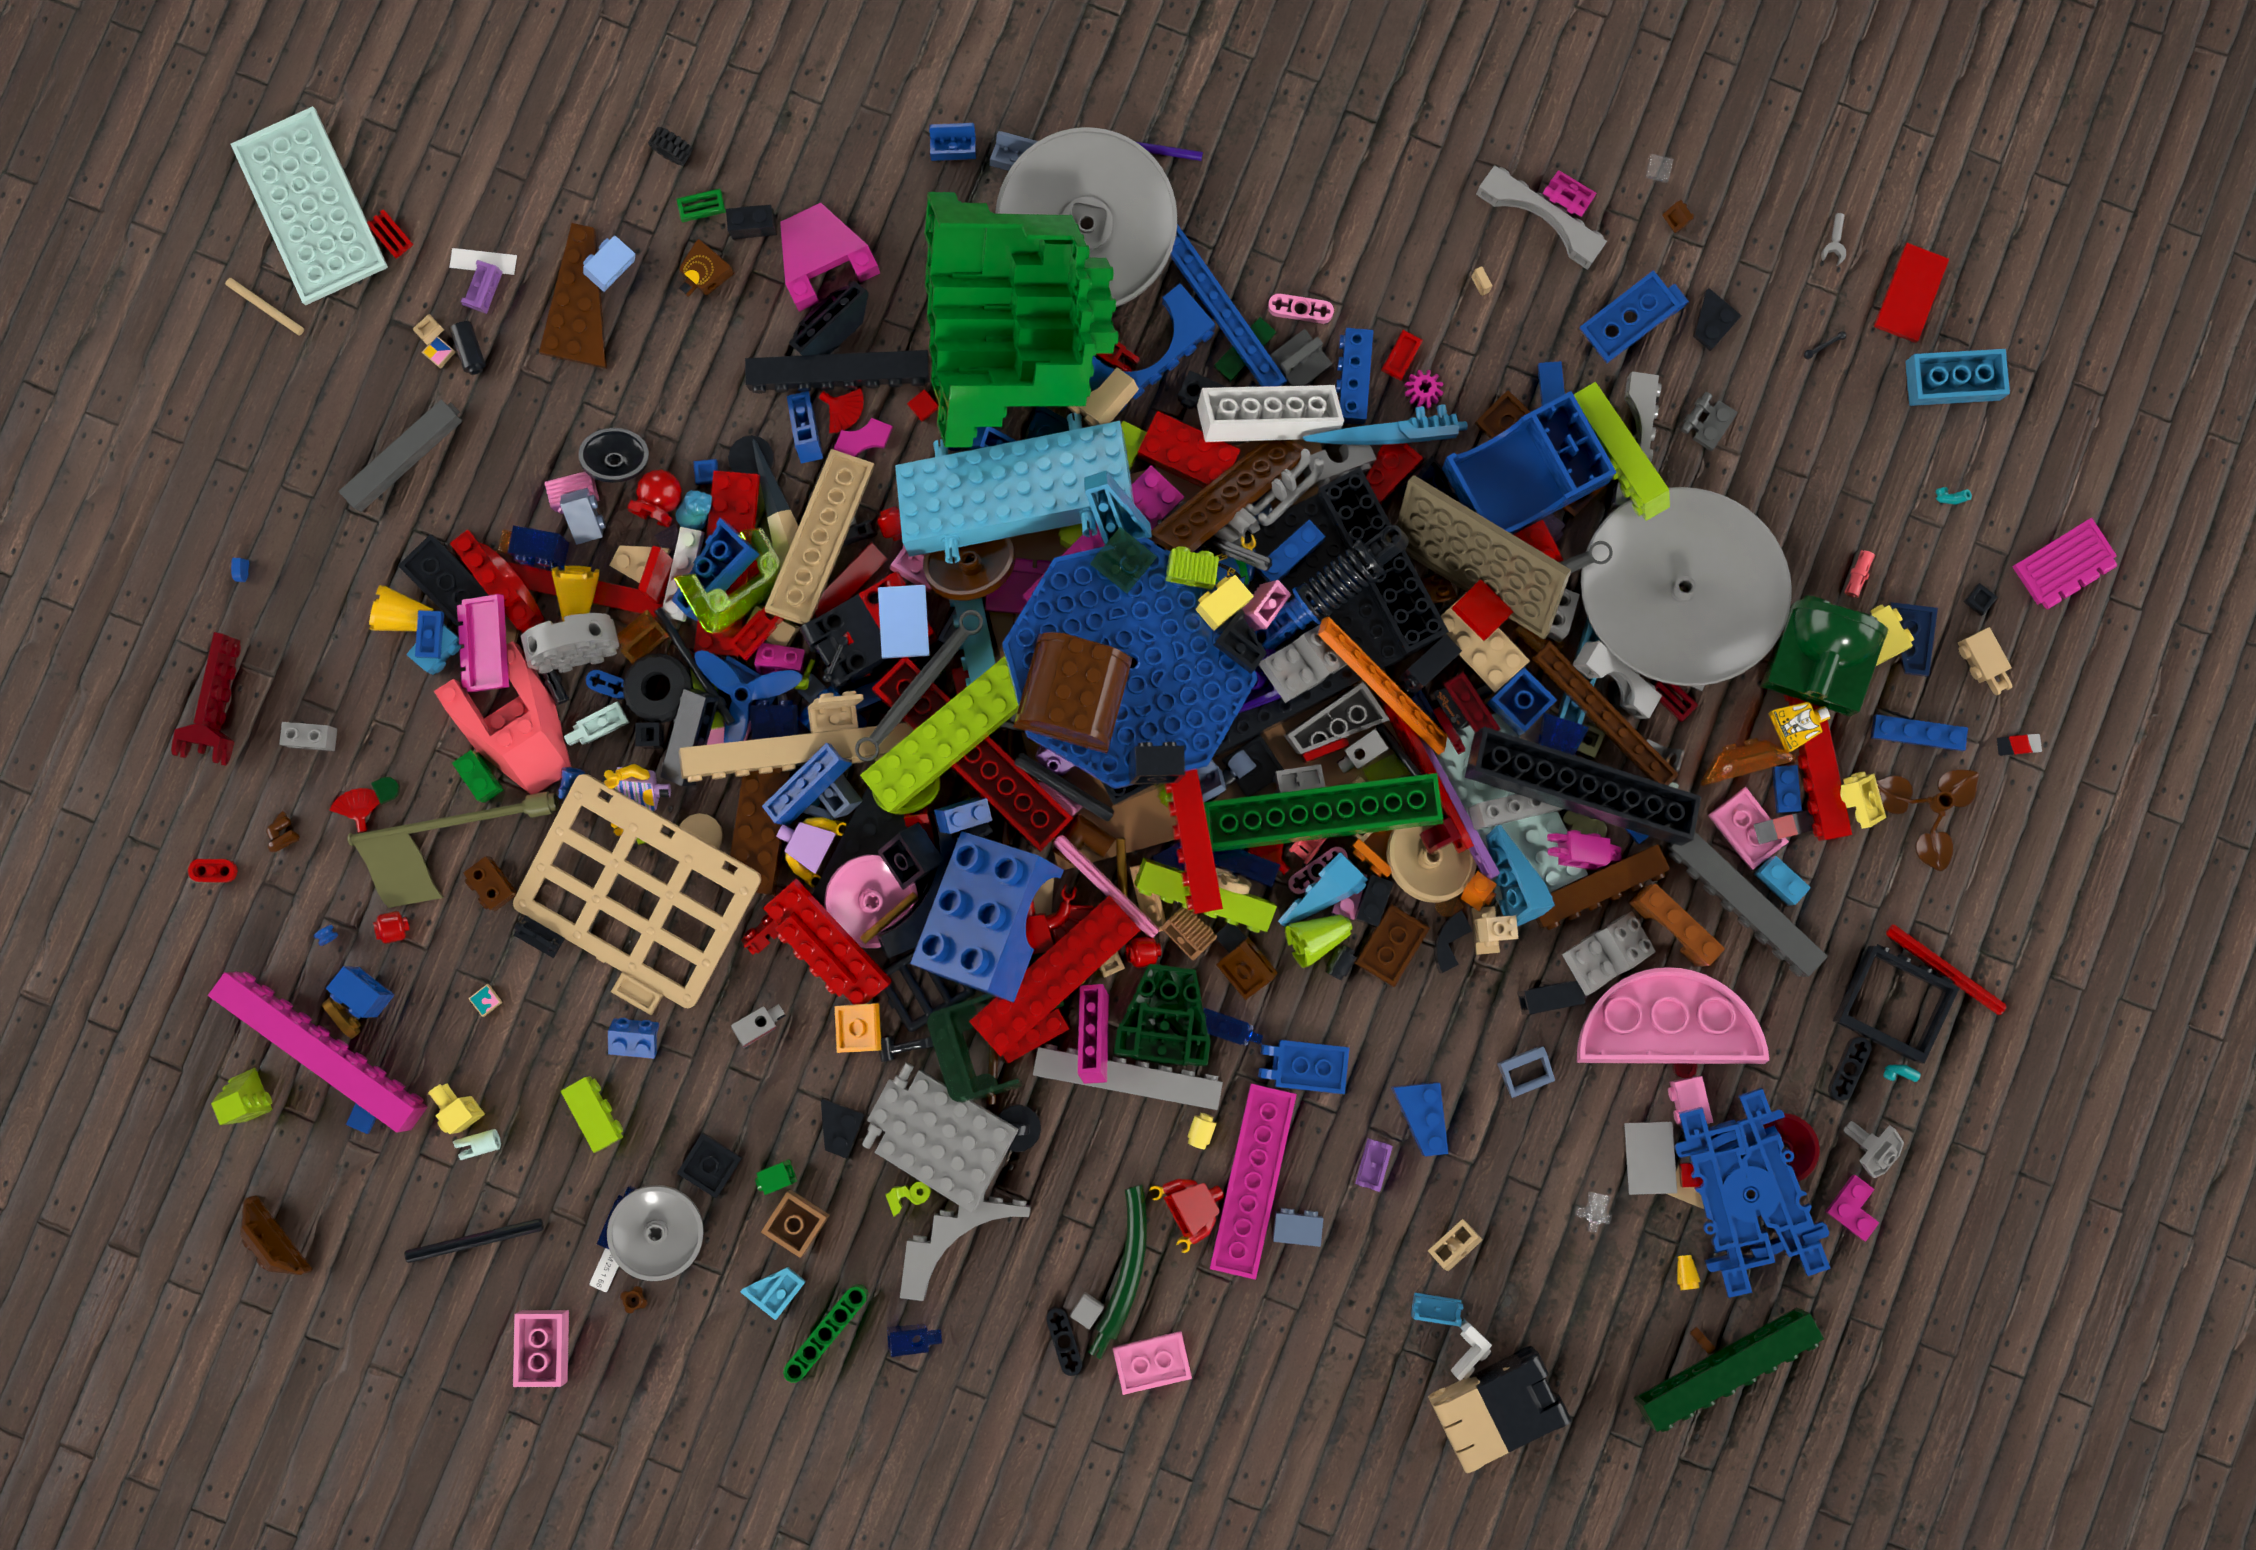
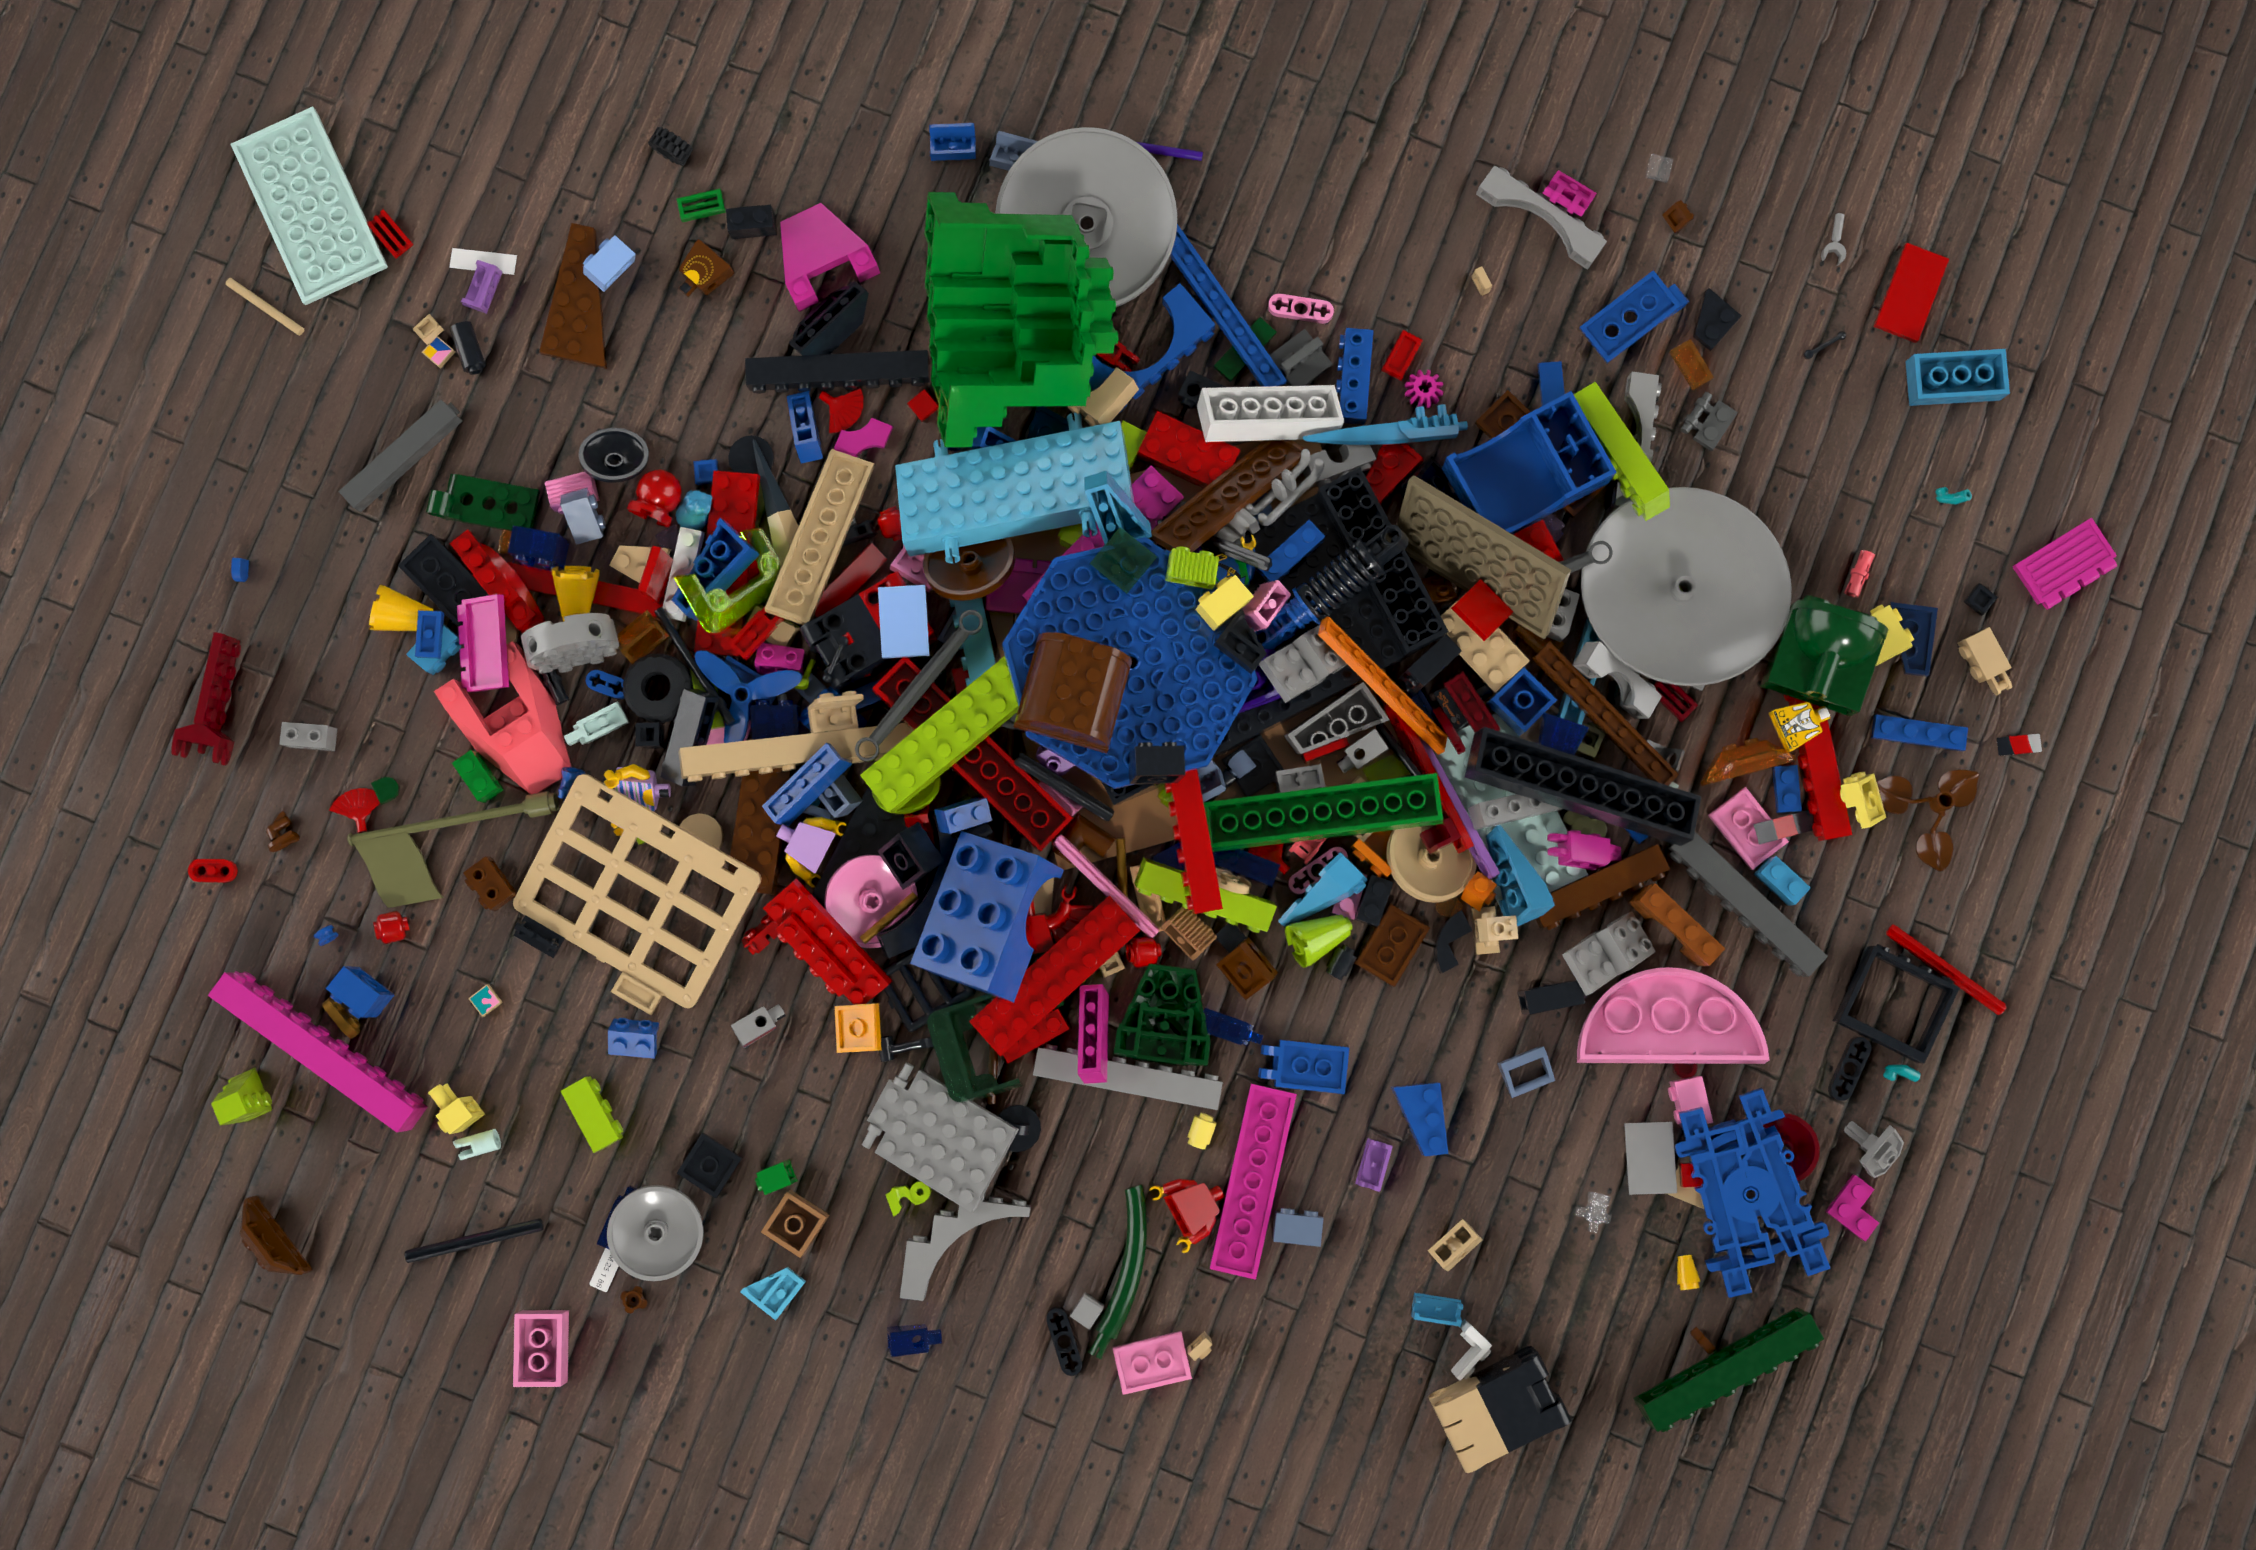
blue tile [346,1103,376,1134] -> none
green beam [783,1284,869,1383] -> none
black wing [821,1098,865,1159] -> none
none -> dark green hinge [426,474,540,535]
none -> tan plate [1187,1331,1212,1361]
none -> clear orange plate [1669,339,1714,391]

